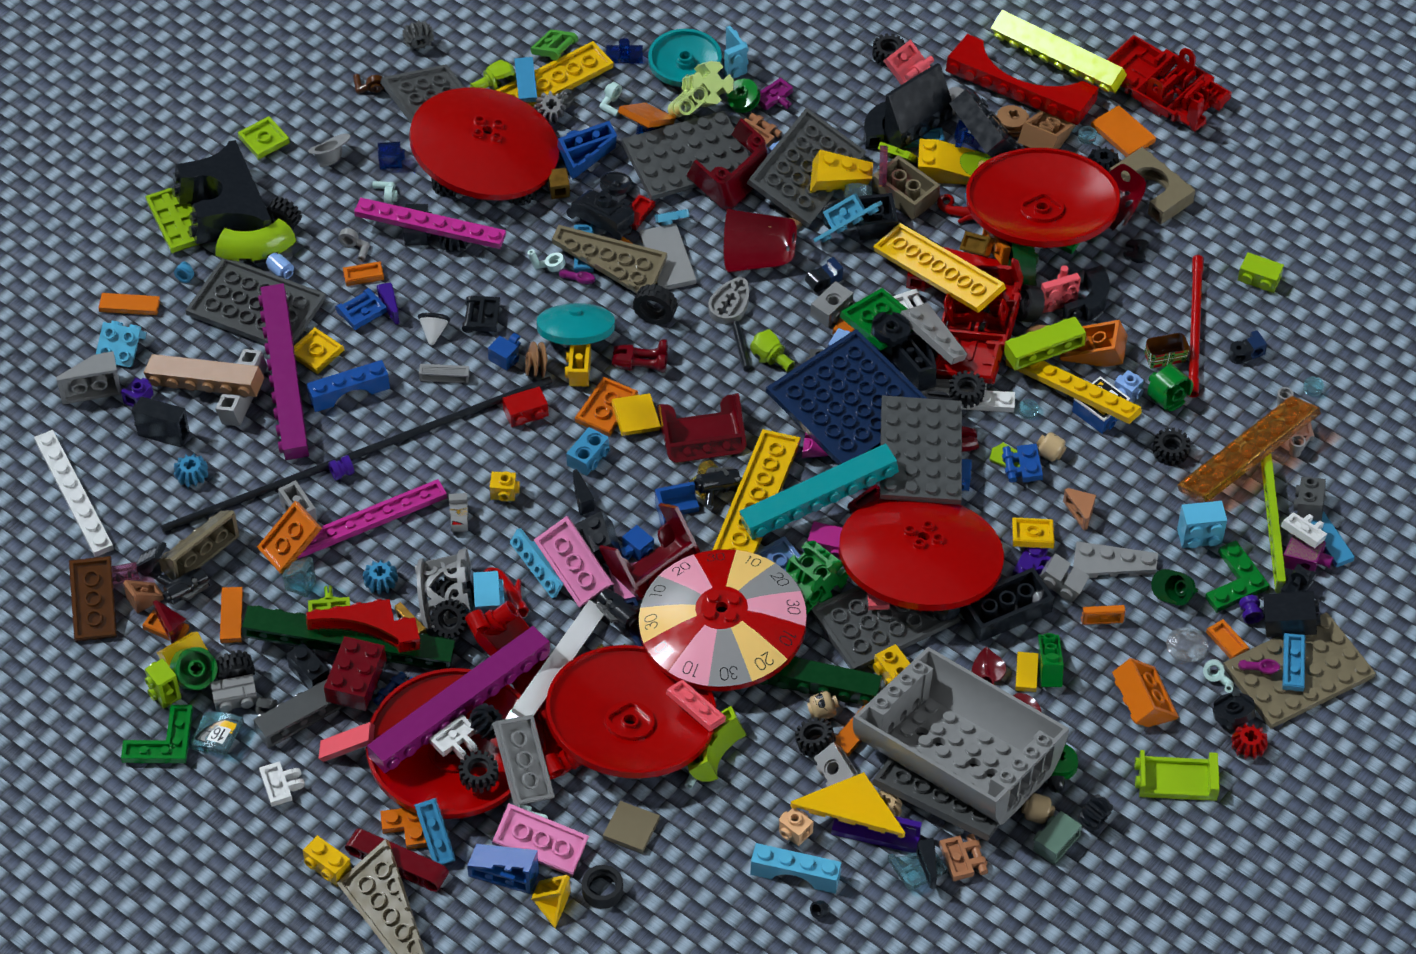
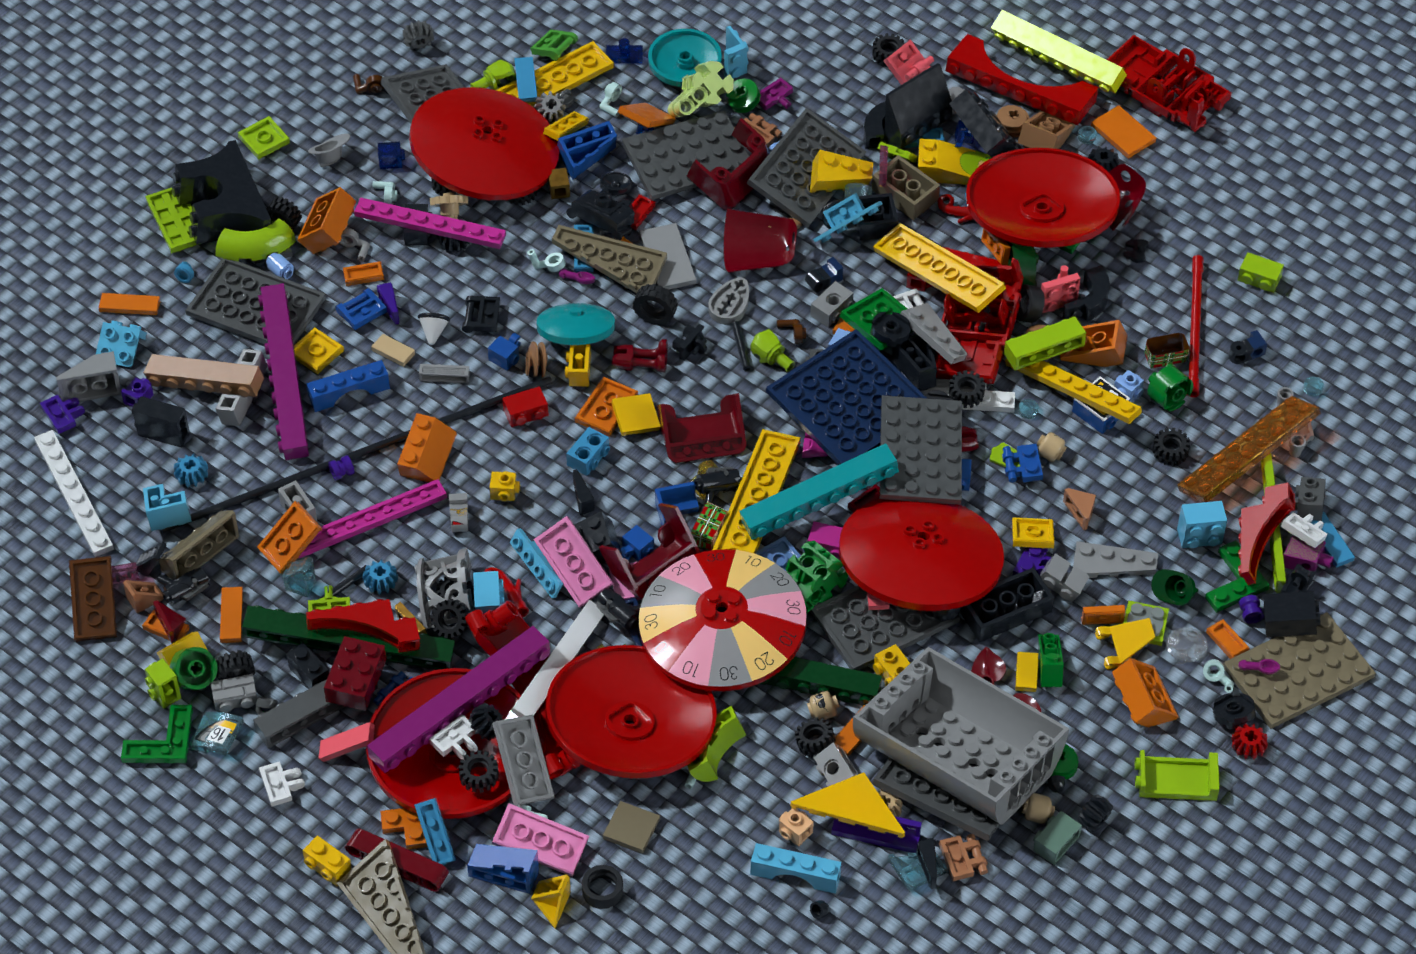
medium azure plate [655,209,690,225] -> none
coral tile [666,680,726,732] -> none
pearl gold tile [959,231,995,257] -> none
dark tan arch [1109,147,1195,224] -> none
dark azure tile [1282,633,1305,692] -> none
none -> dark purple hinge [40,394,85,434]
none -> medium azure brick [143,484,192,531]
none -> orange brick [297,187,356,254]
none -> black bar [317,565,366,600]
none -> tan tile [371,334,415,367]
none -> orange slope [397,413,457,483]
none -> tan plant [430,193,468,219]
none -> yellow tile [543,111,589,141]
none -> black hips [672,324,707,361]
none -> piece [691,501,728,551]
none -> reddish brown plate [777,319,806,344]
none -> yellow flag [1095,618,1155,670]
none -> light grey piece [1124,600,1169,646]
none -> arch [1238,482,1295,585]

